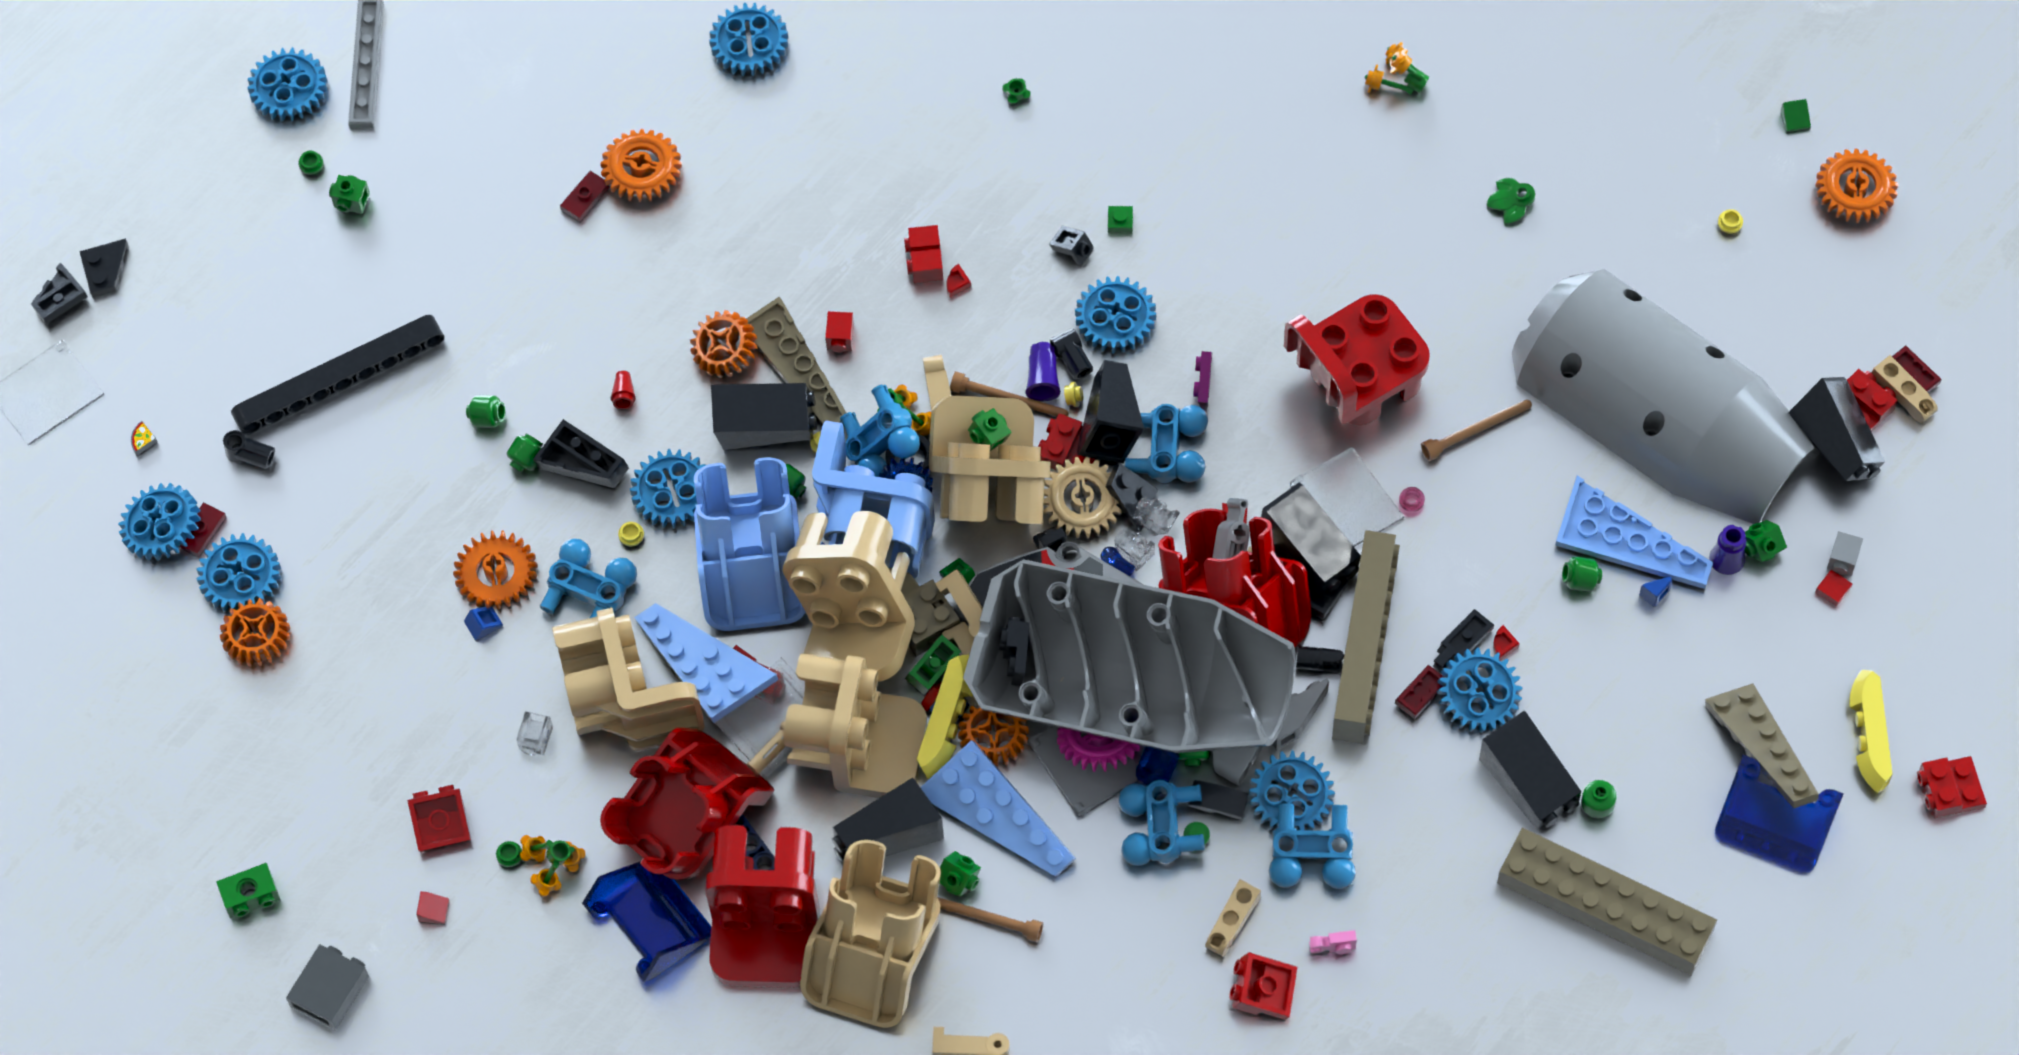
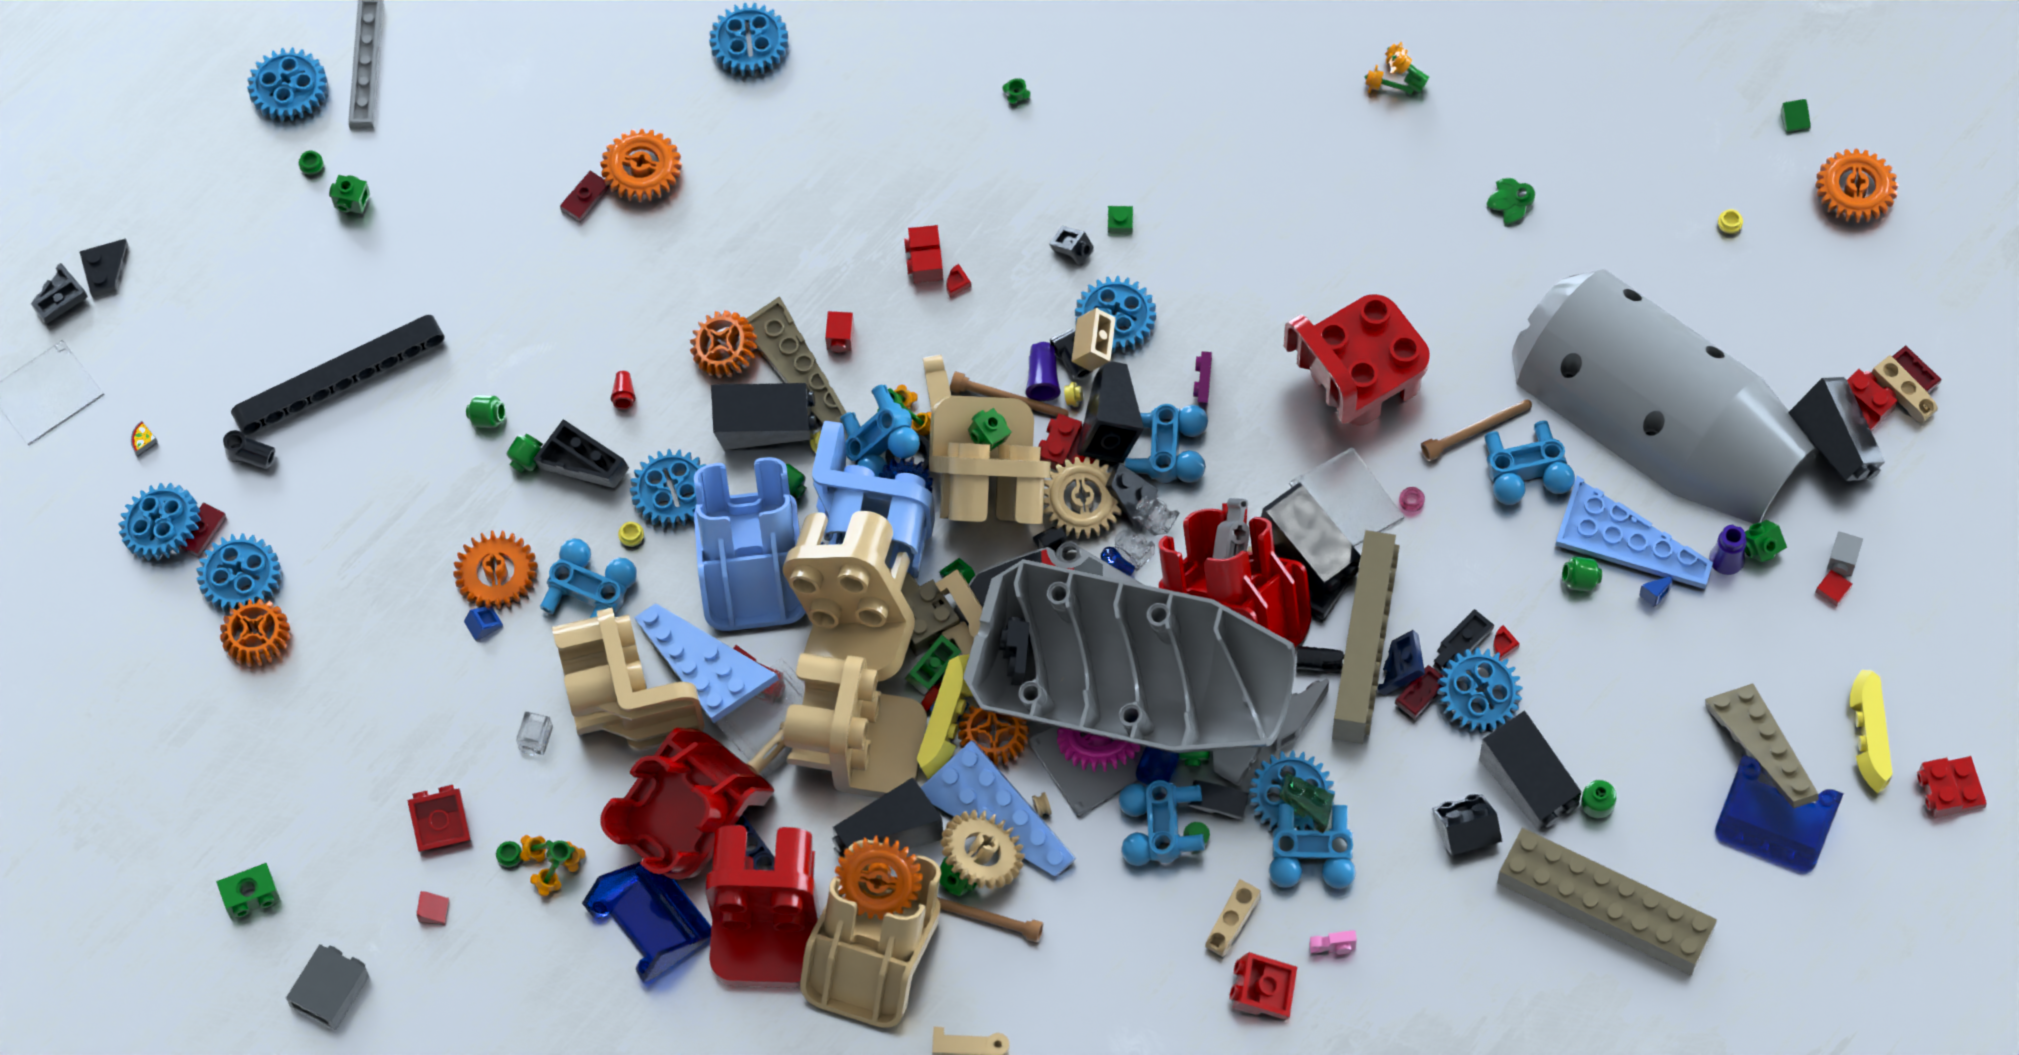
none -> orange gear [835,836,923,920]
none -> tan gear [940,810,1025,889]
none -> tan bush [1032,792,1052,818]
none -> tan brick [1071,308,1116,371]
none -> clear green wing [1279,773,1334,833]
none -> dark blue wing [1377,630,1425,696]
none -> black slope [1432,794,1503,856]
none -> dark azure piece [1484,420,1575,505]

